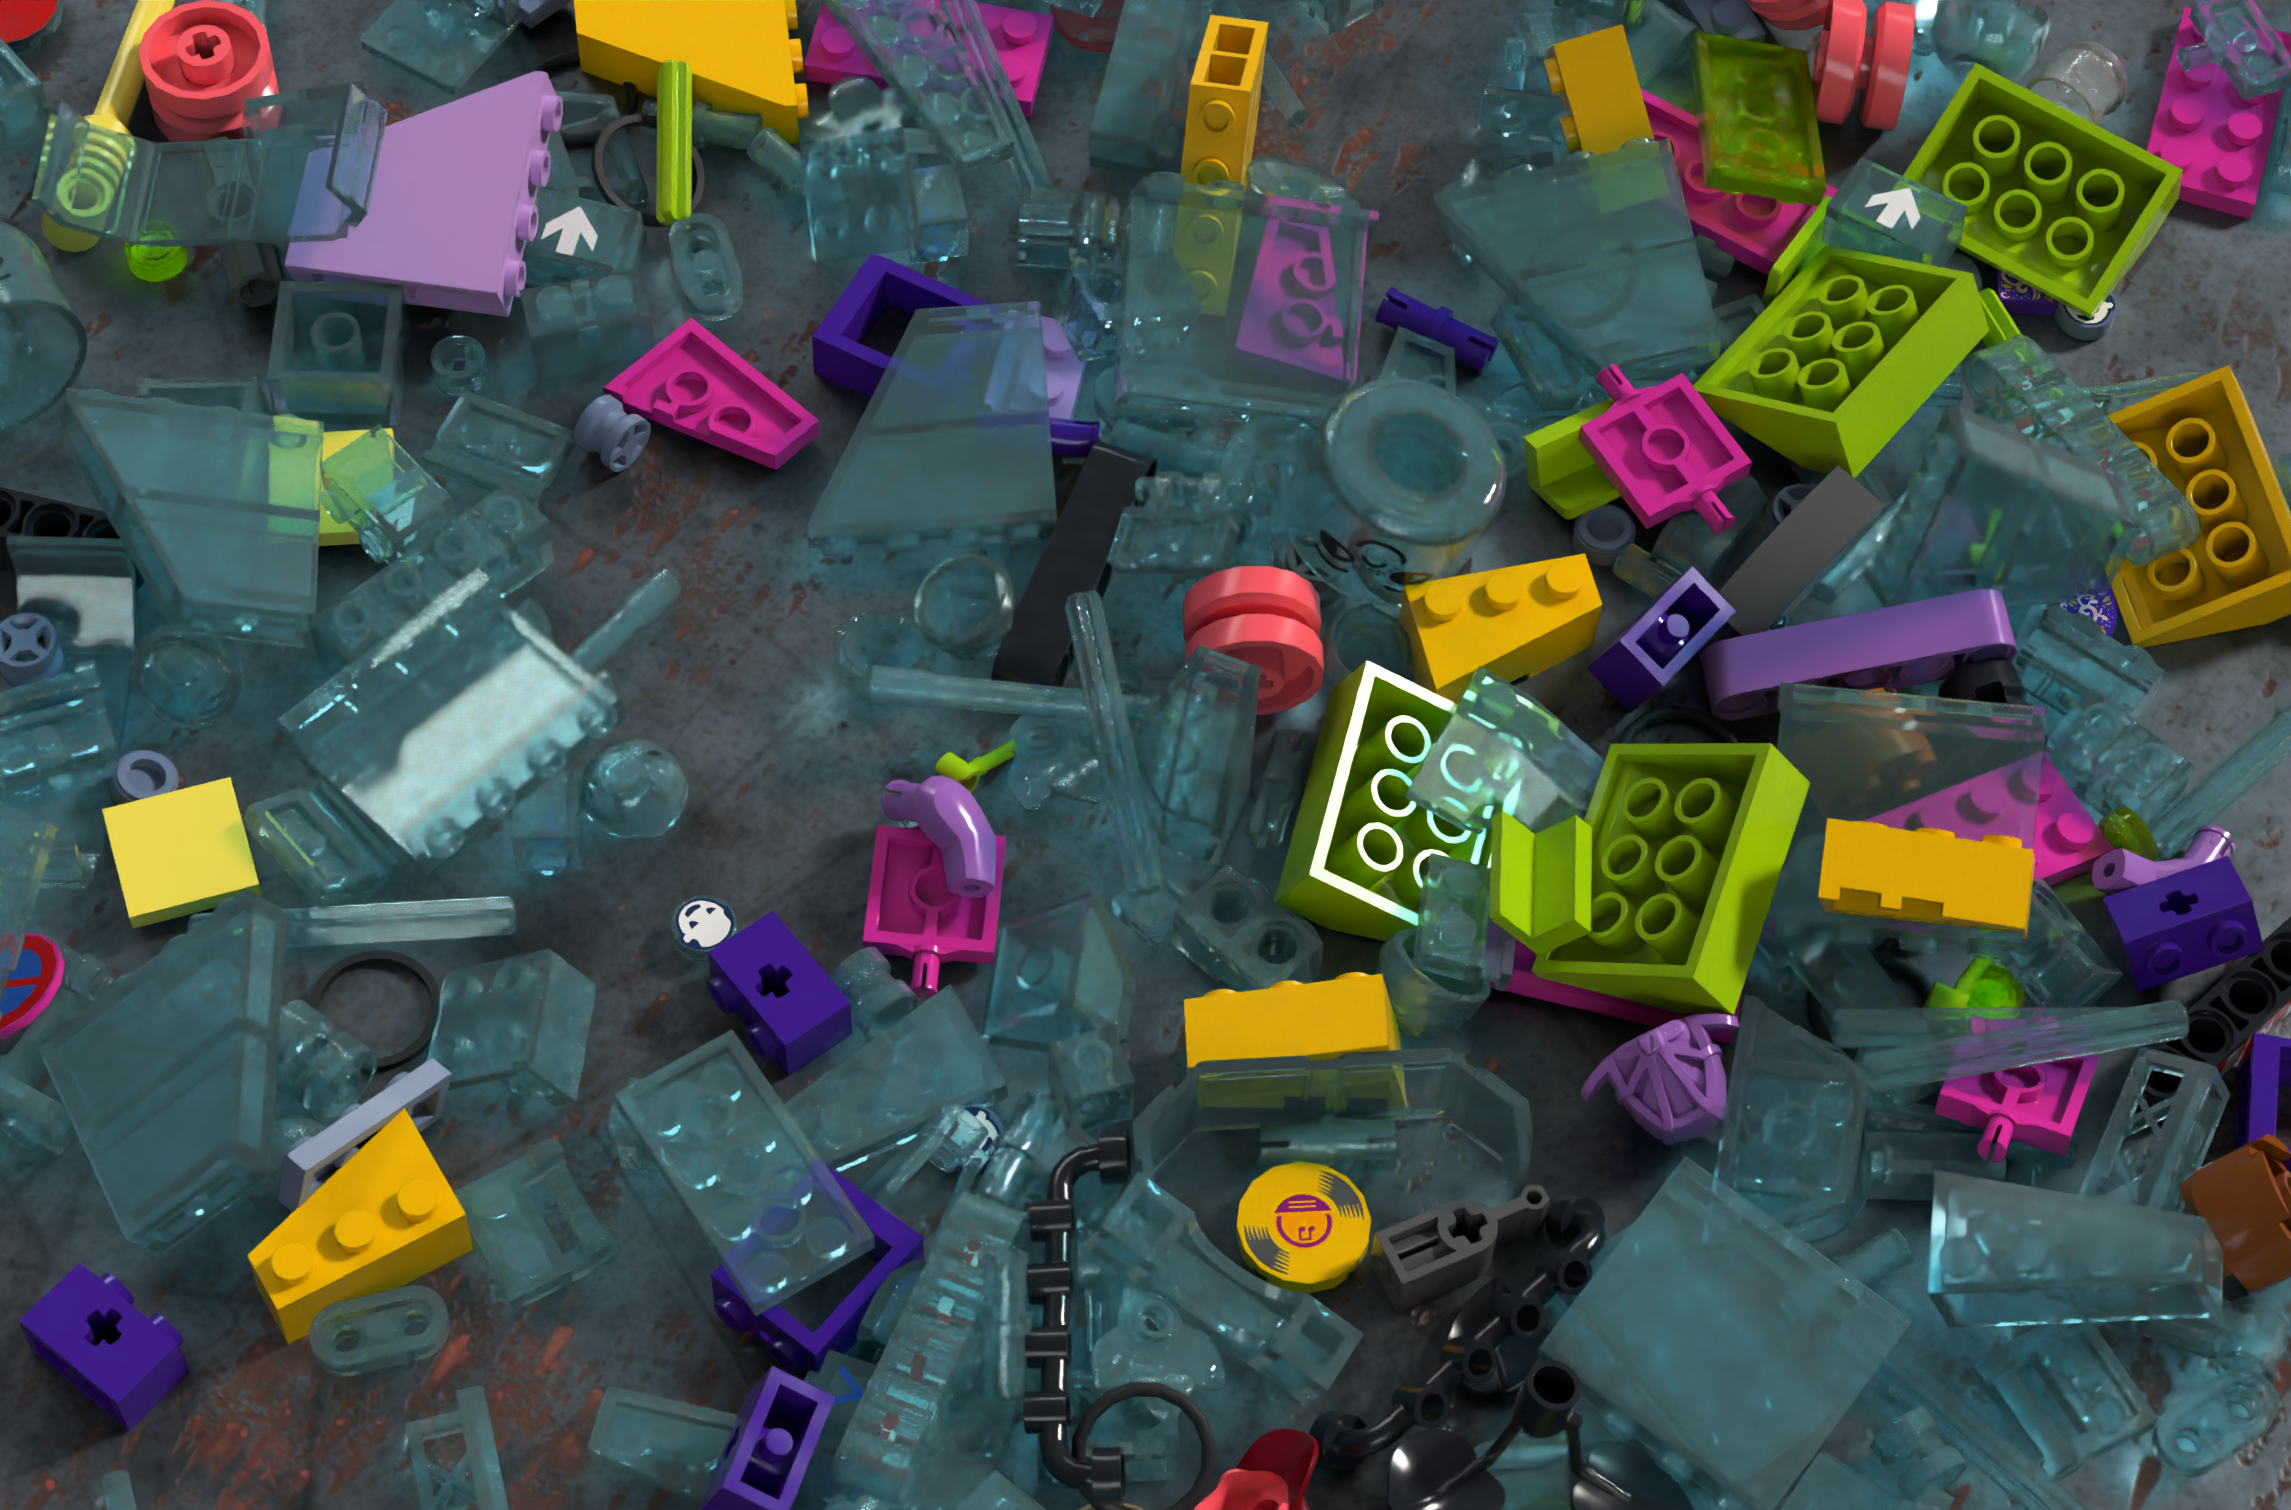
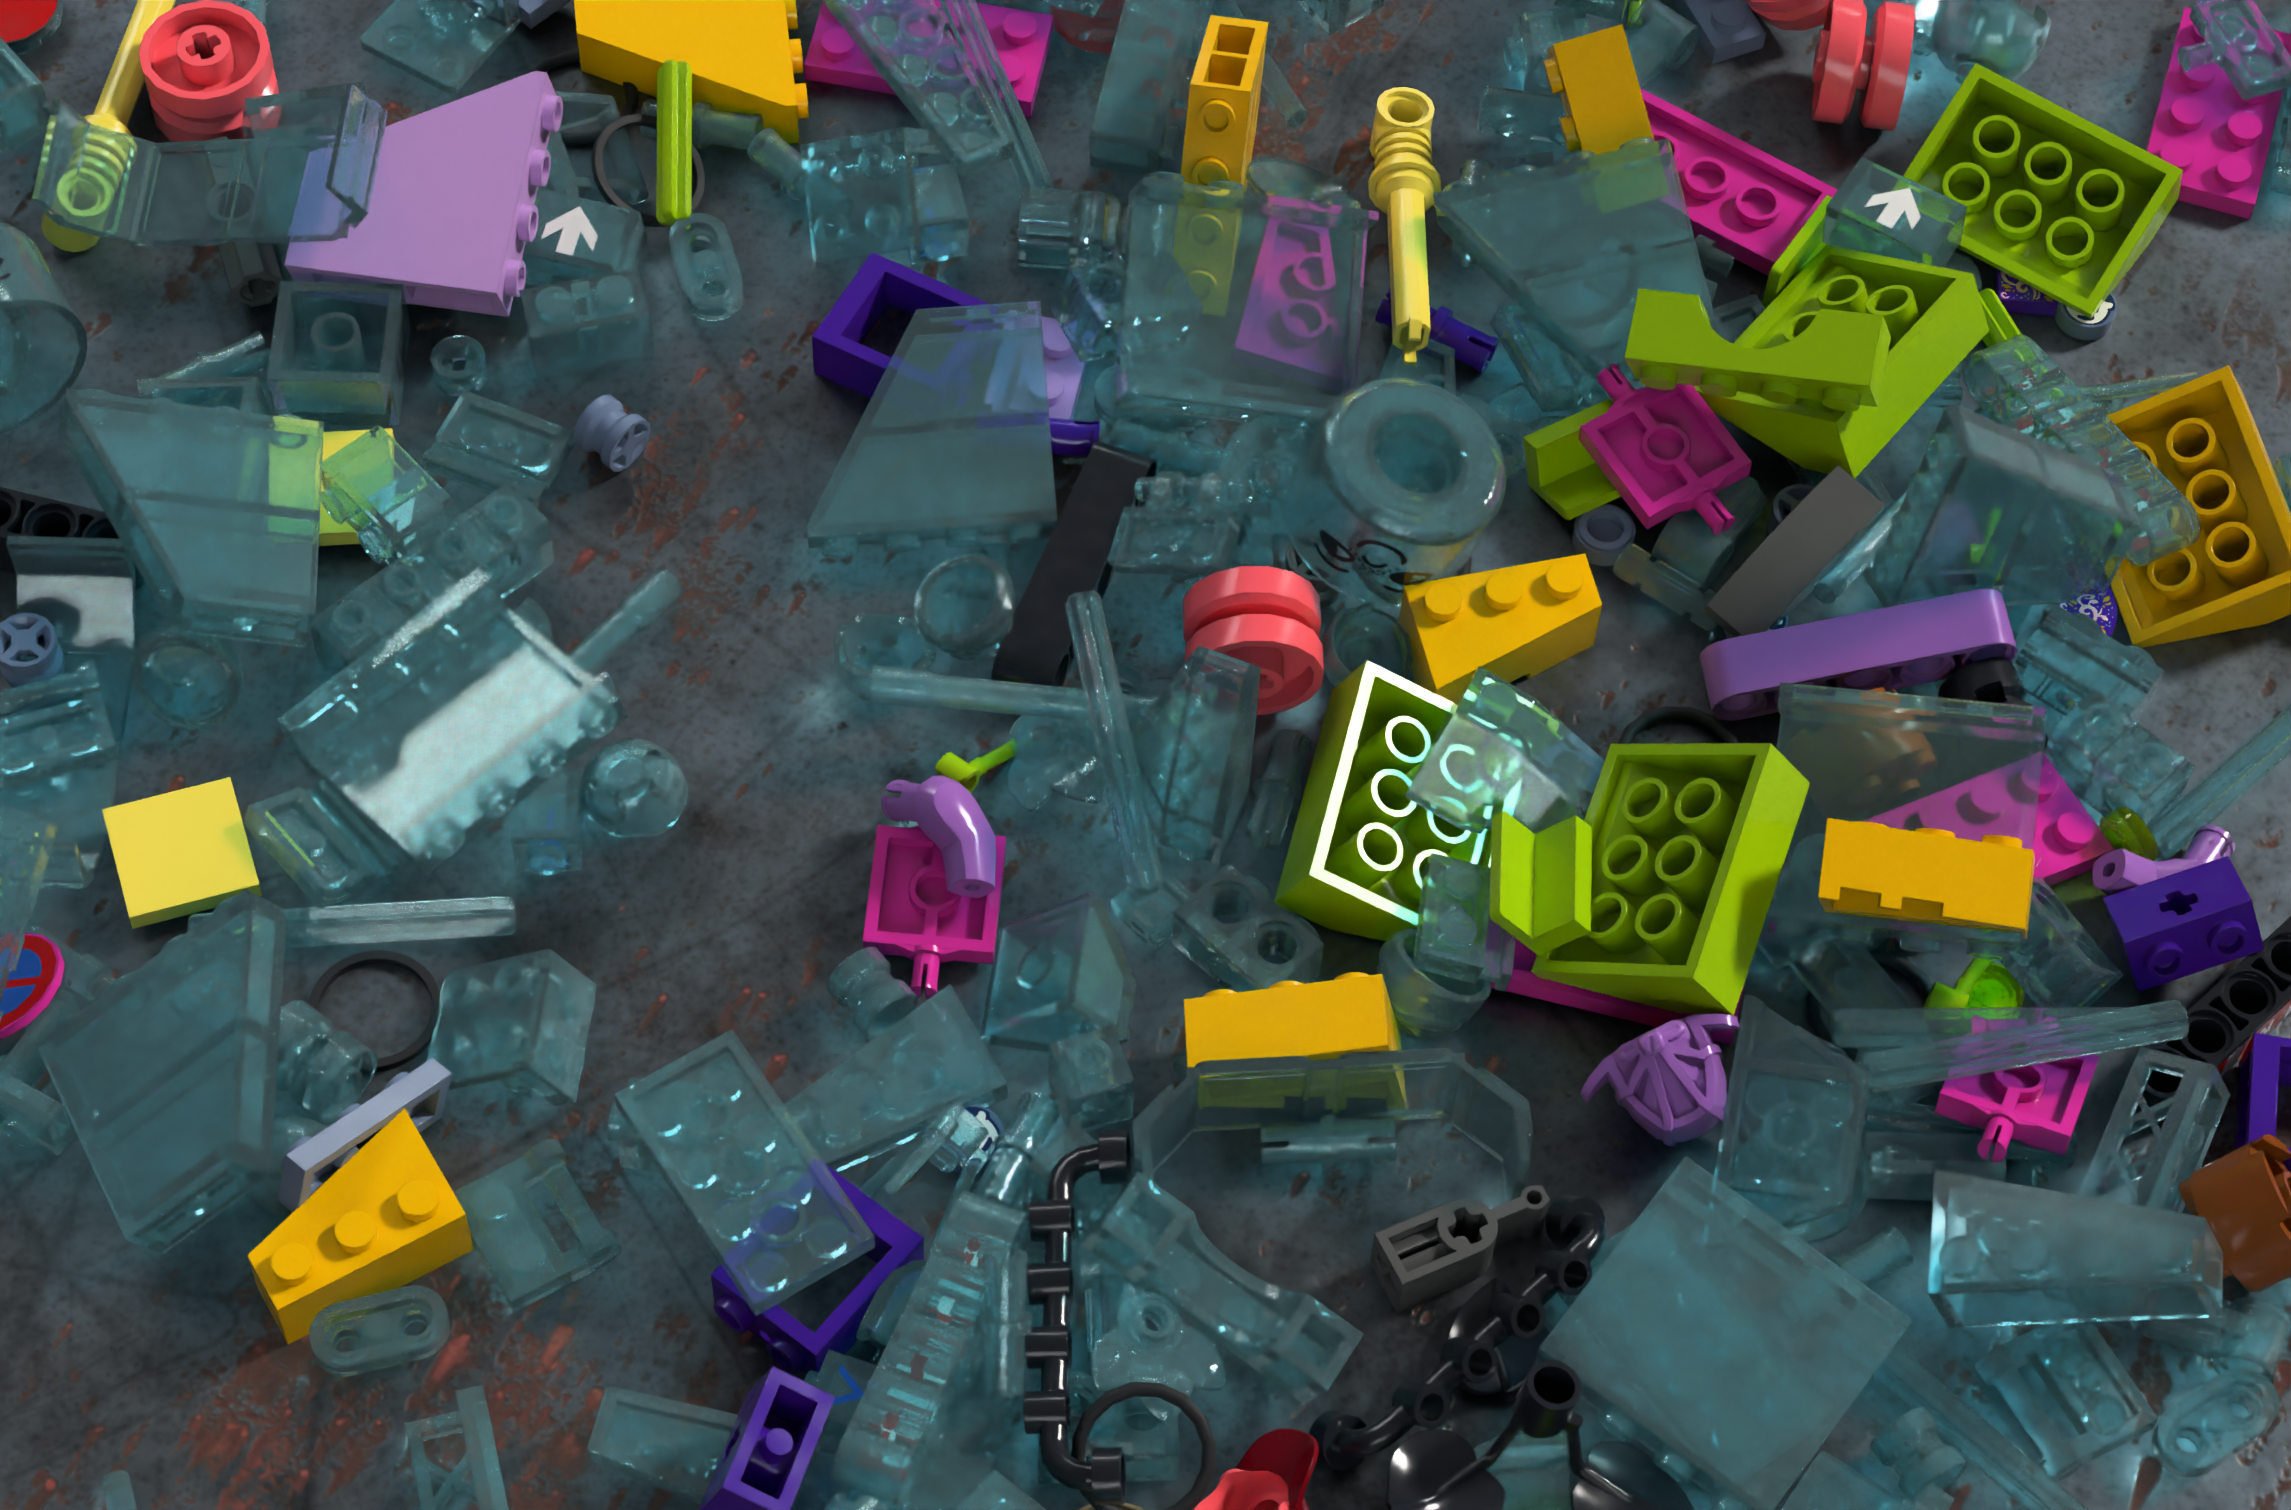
dark purple brick [19,1262,189,1432] -> none
sand blue tile [110,750,179,805] -> none
clear neon green tile [124,222,188,282] -> none
dark pink wing [603,317,820,470] -> none
tile [671,895,738,963] -> none
dark purple brick [706,910,852,1077] -> none
clear light blue plate [802,75,917,165] -> none
yellow tile [1235,1161,1371,1294] -> none
dark purple brick [1587,566,1736,713] -> none
clear neon green plate [1689,31,1827,206] -> none
clear helmet [2025,41,2128,127] -> none
none -> clear light blue pin [146,330,275,416]
none -> light yellow piece [1368,87,1441,365]
none -> lime arch [1624,289,1891,411]

